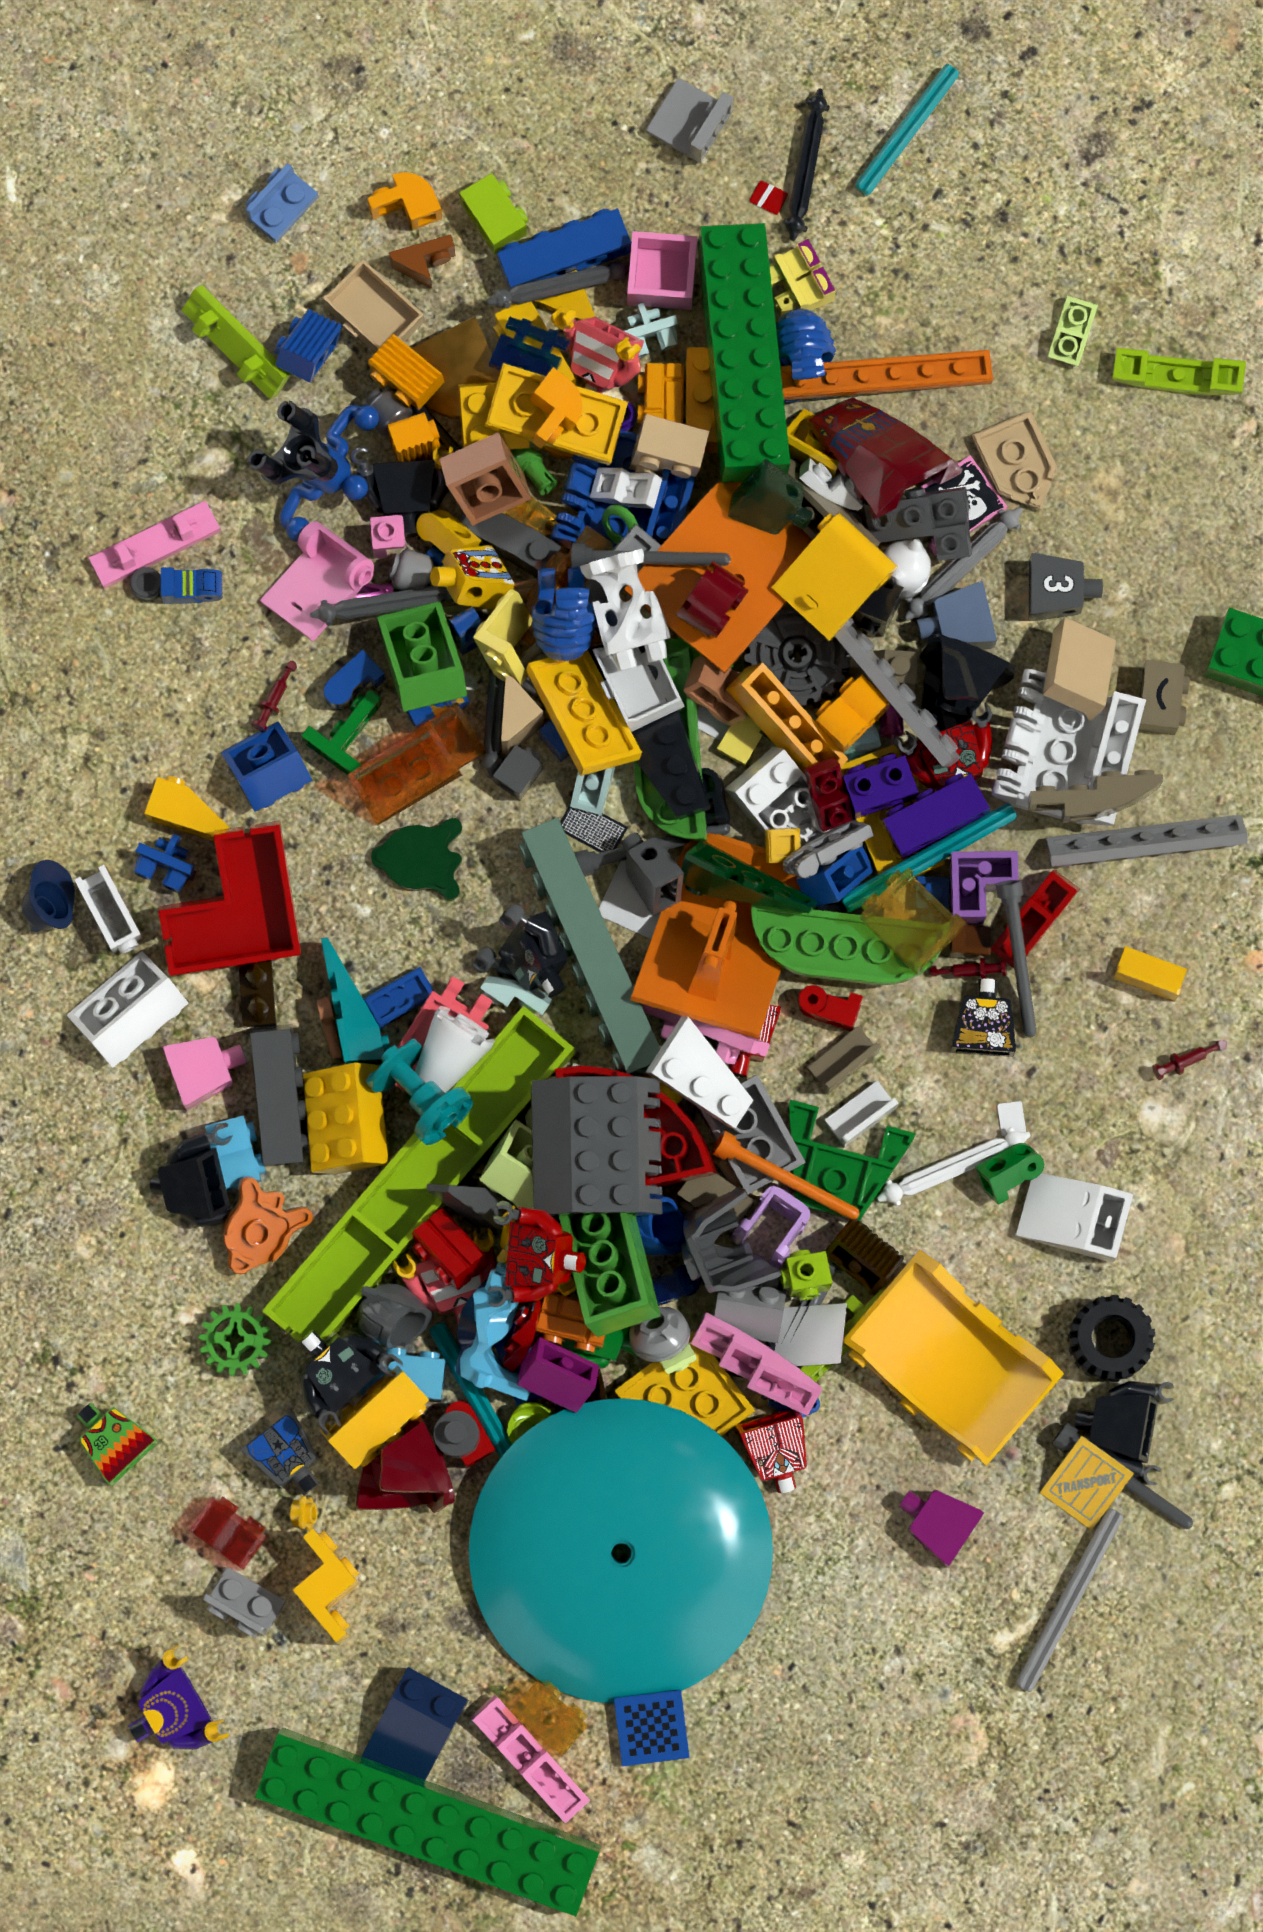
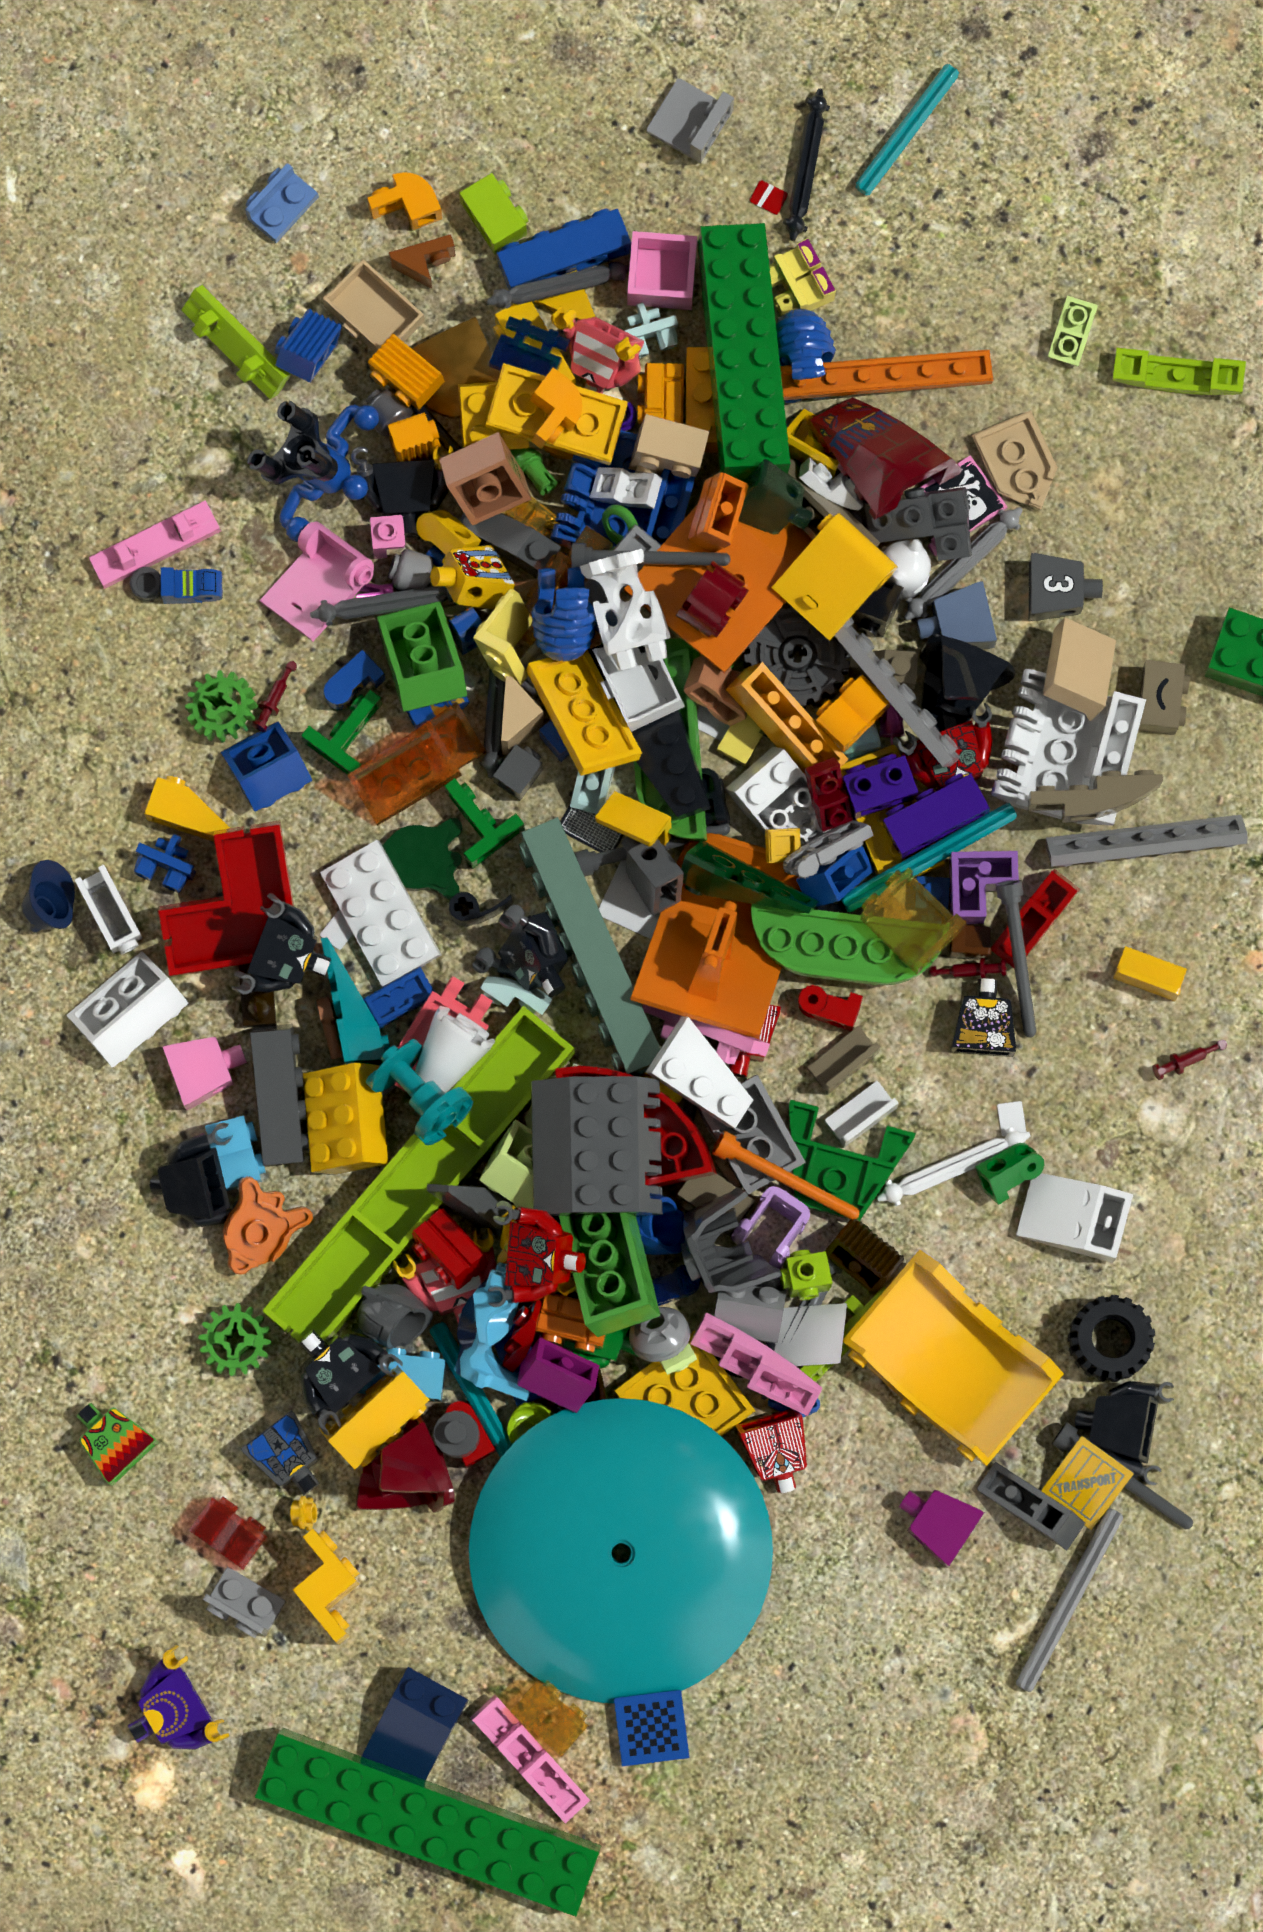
none -> bright green gear [185,670,258,743]
none -> black torso [232,893,331,994]
none -> white plate [320,840,442,987]
none -> white sticker [320,910,353,950]
none -> green bracket [444,778,525,869]
none -> black panel [449,892,513,927]
none -> yellow panel [595,791,672,846]
none -> orange brick [688,472,749,552]
none -> dark grey slope [977,1462,1086,1551]

